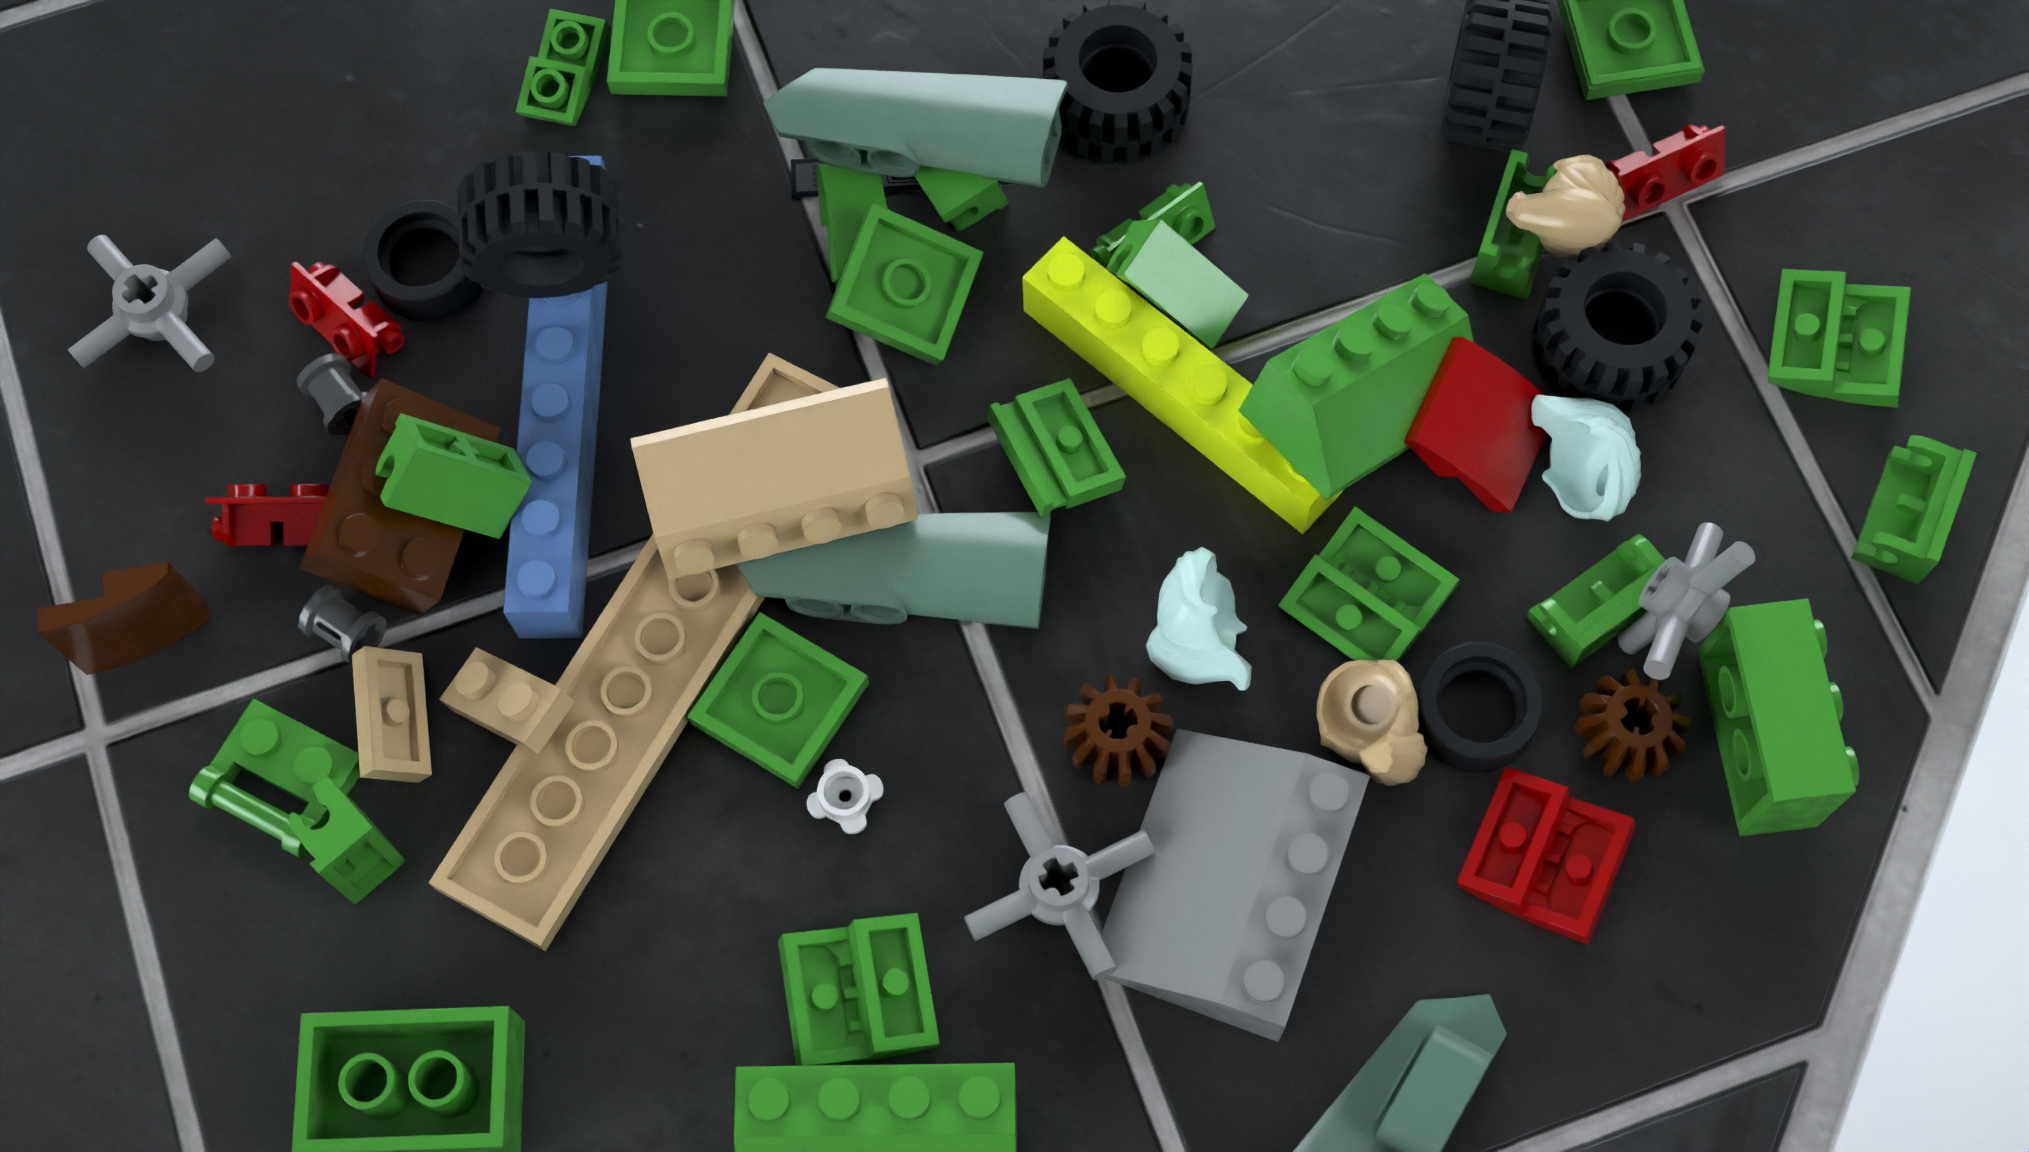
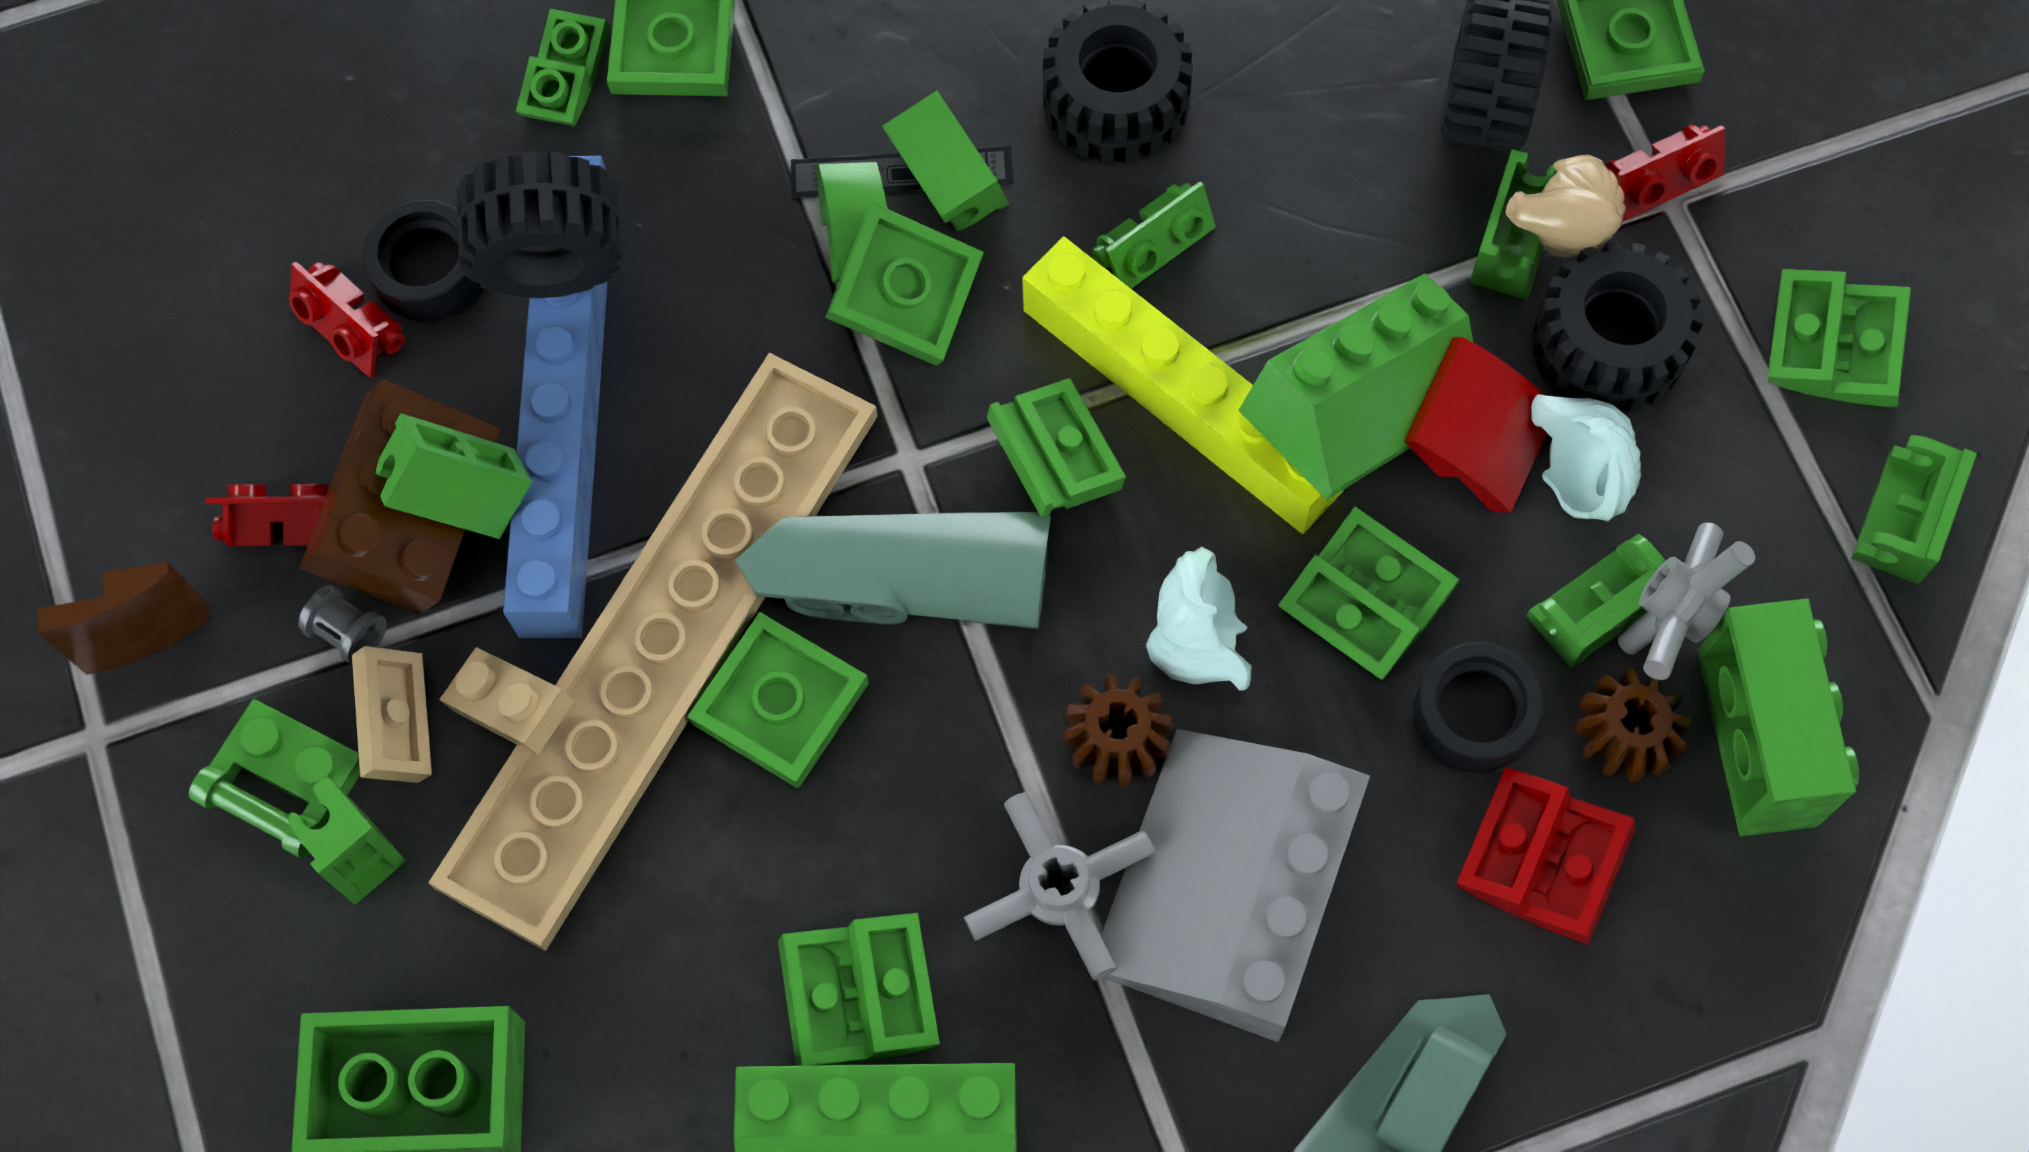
light grey bar [67,235,232,372] -> none
dark grey bush [297,353,368,436] -> none
tan slope [630,377,919,580] -> none
sand green panel [763,68,1068,188] -> none
white plate [807,759,884,834] -> none
hinge [1106,219,1249,350] -> none
tan hair [1316,660,1428,786] -> none

